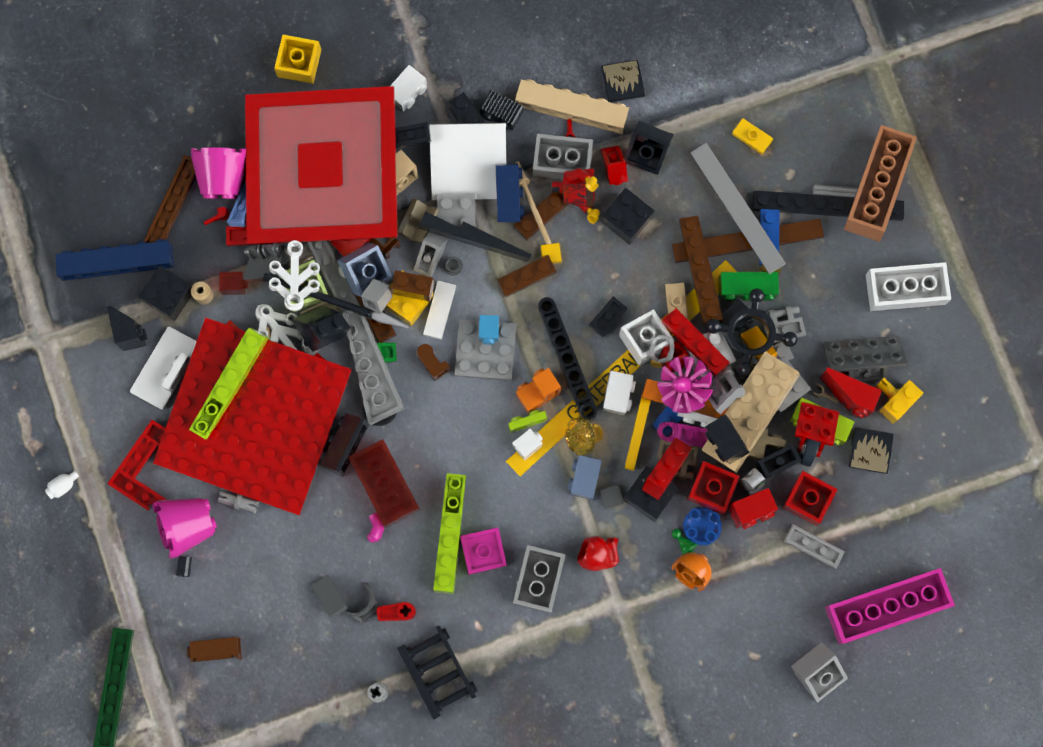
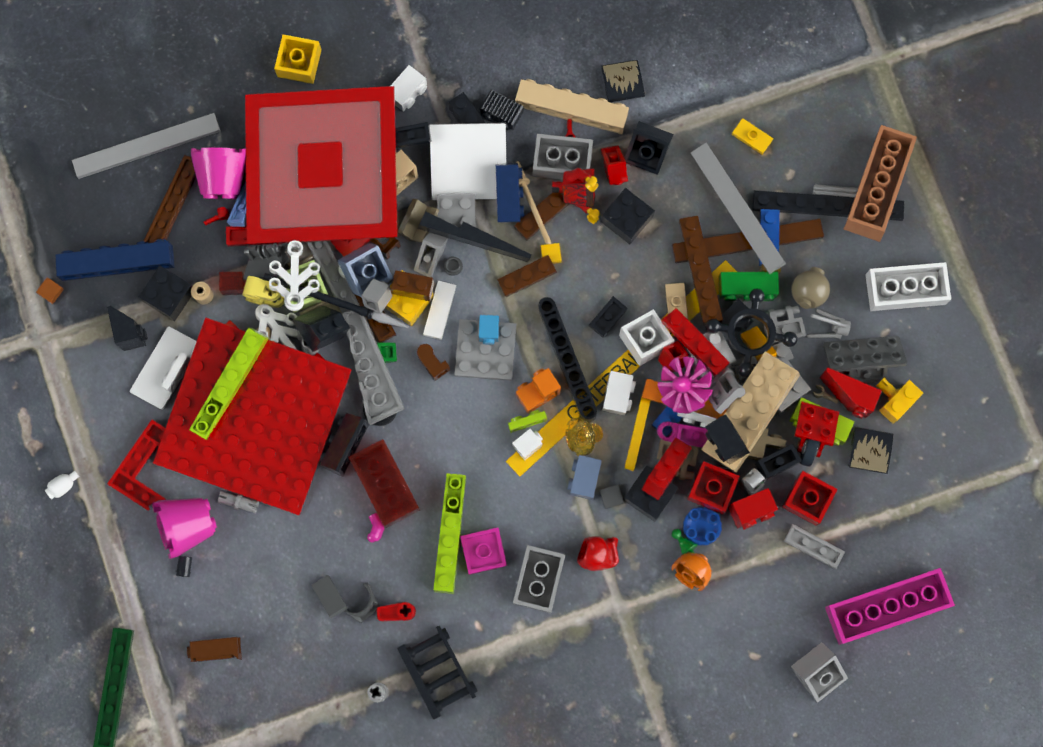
light grey piece [649,335,674,368] -> none
none -> dark orange tile [36,277,64,304]
none -> light grey tile [72,113,221,179]
none -> light yellow piece [242,276,285,308]
none -> dark tan brick [791,267,830,309]
none -> light grey plant [807,309,851,339]

